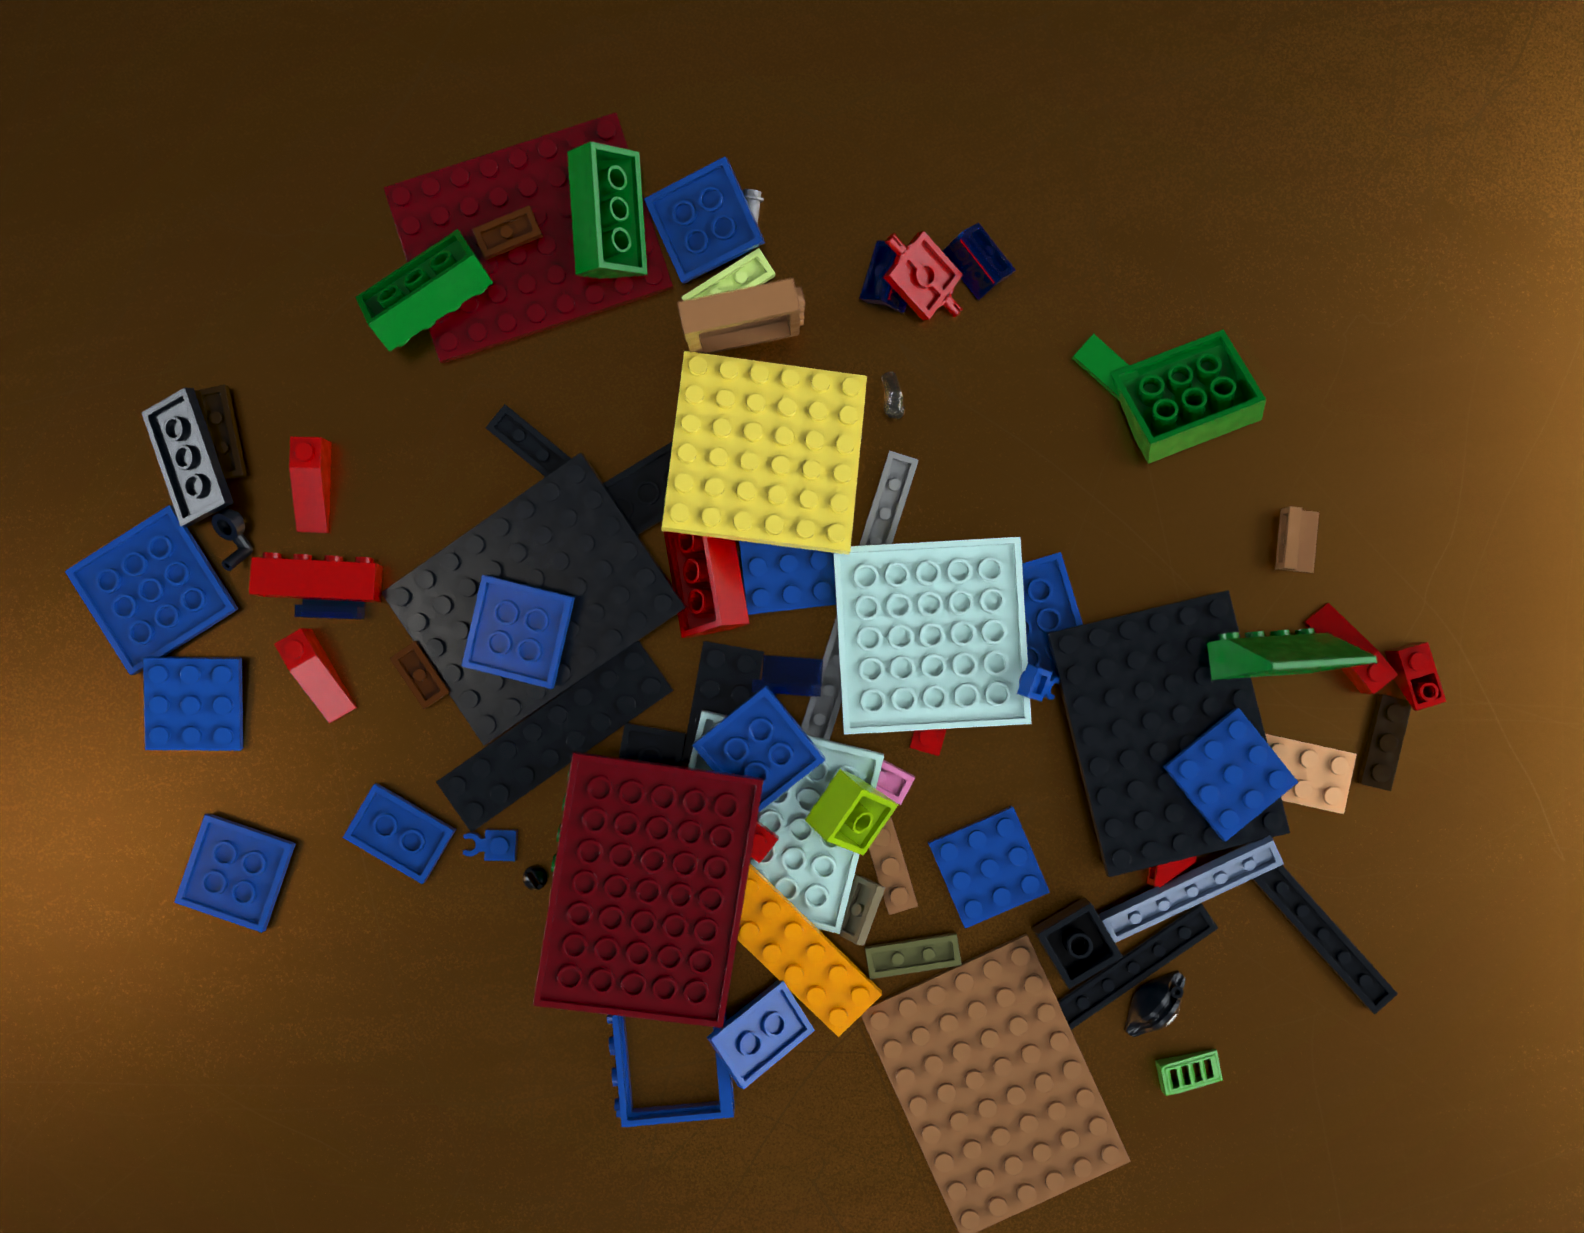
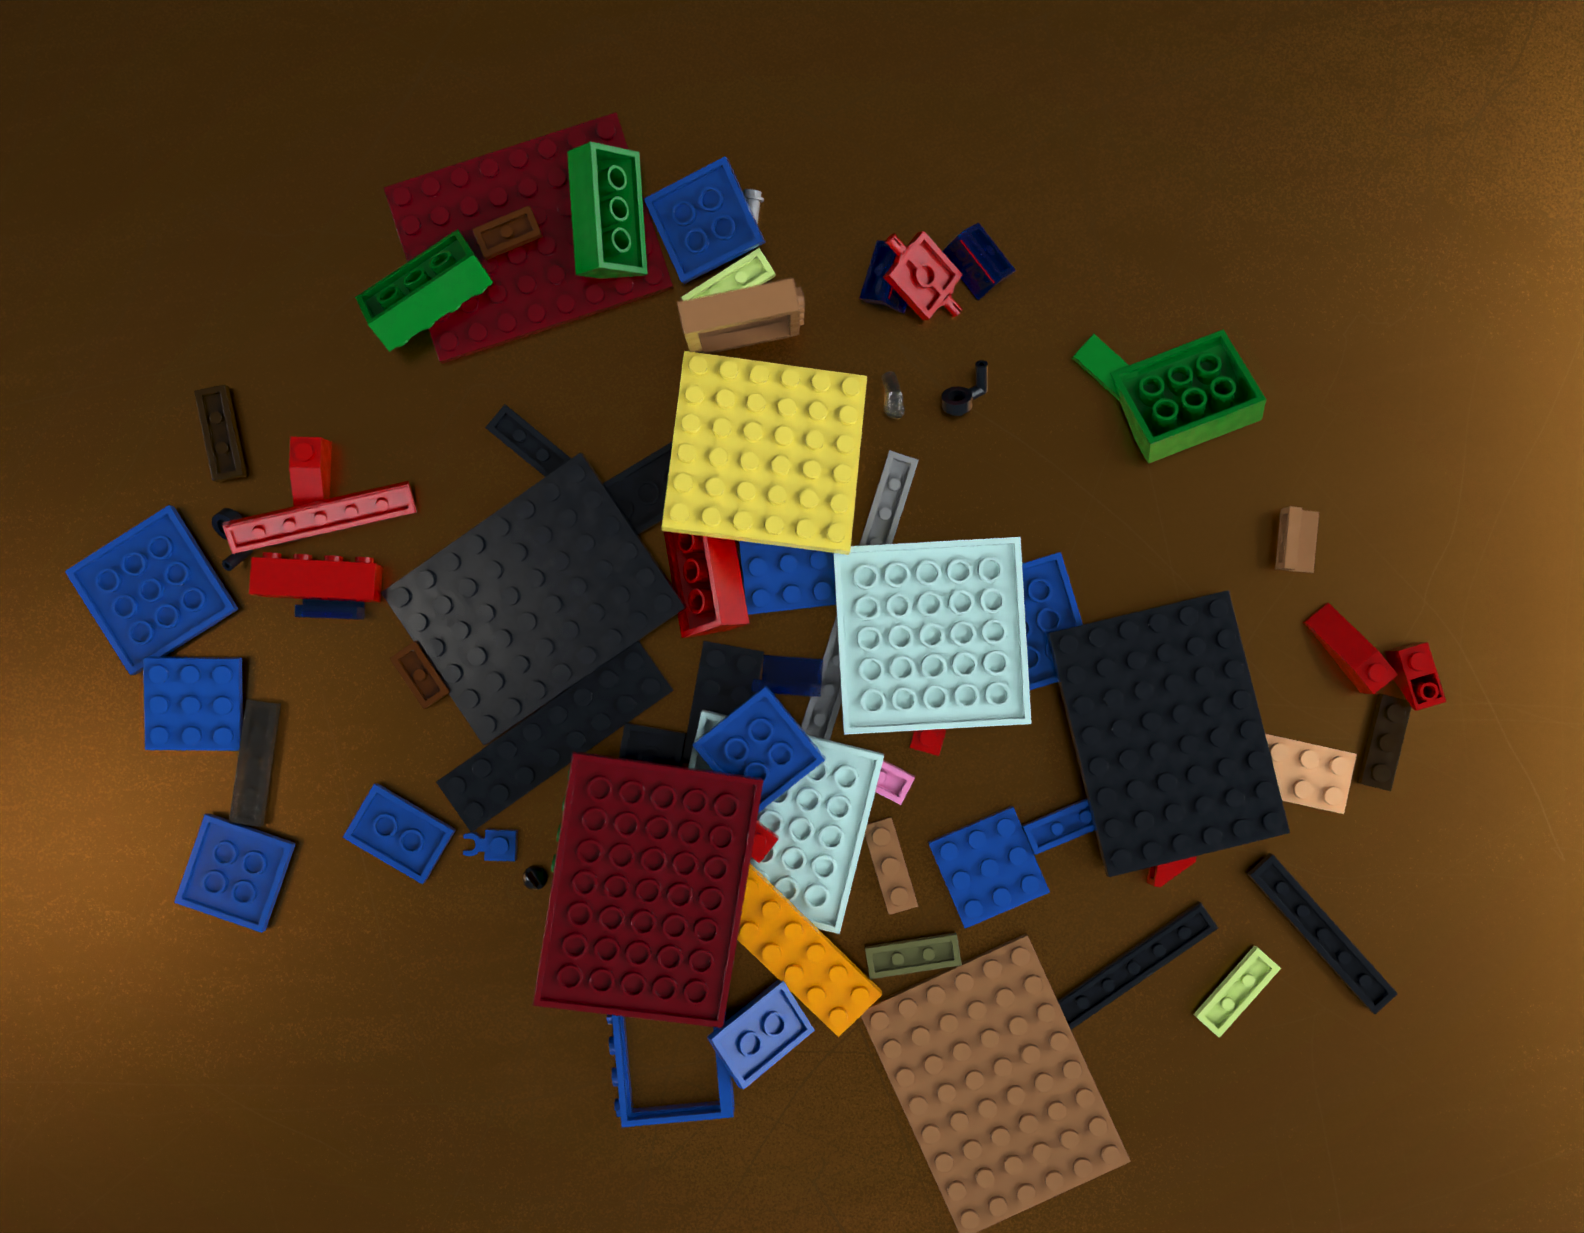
plate [141,387,234,527] -> none
slope [274,628,357,723] -> none
blue plate [461,575,575,689] -> none
lime slope [805,769,898,856] -> none
dark tan plate [836,875,886,946] -> none
blue plate [1017,664,1060,701] -> none
black brick [1032,897,1123,989] -> none
sand blue plate [1099,835,1284,943] -> none
black hat [1124,970,1186,1037] -> none
bright green slope [1155,1049,1223,1096] -> none
blue plate [1163,708,1298,841] -> none
green slope [1207,628,1377,680] -> none
none -> tile [222,481,417,554]
none -> clear smoke plate [229,699,281,827]
none -> black plate [942,360,988,416]
none -> blue plate [1022,798,1095,855]
none -> yellowish green plate [1193,945,1281,1038]

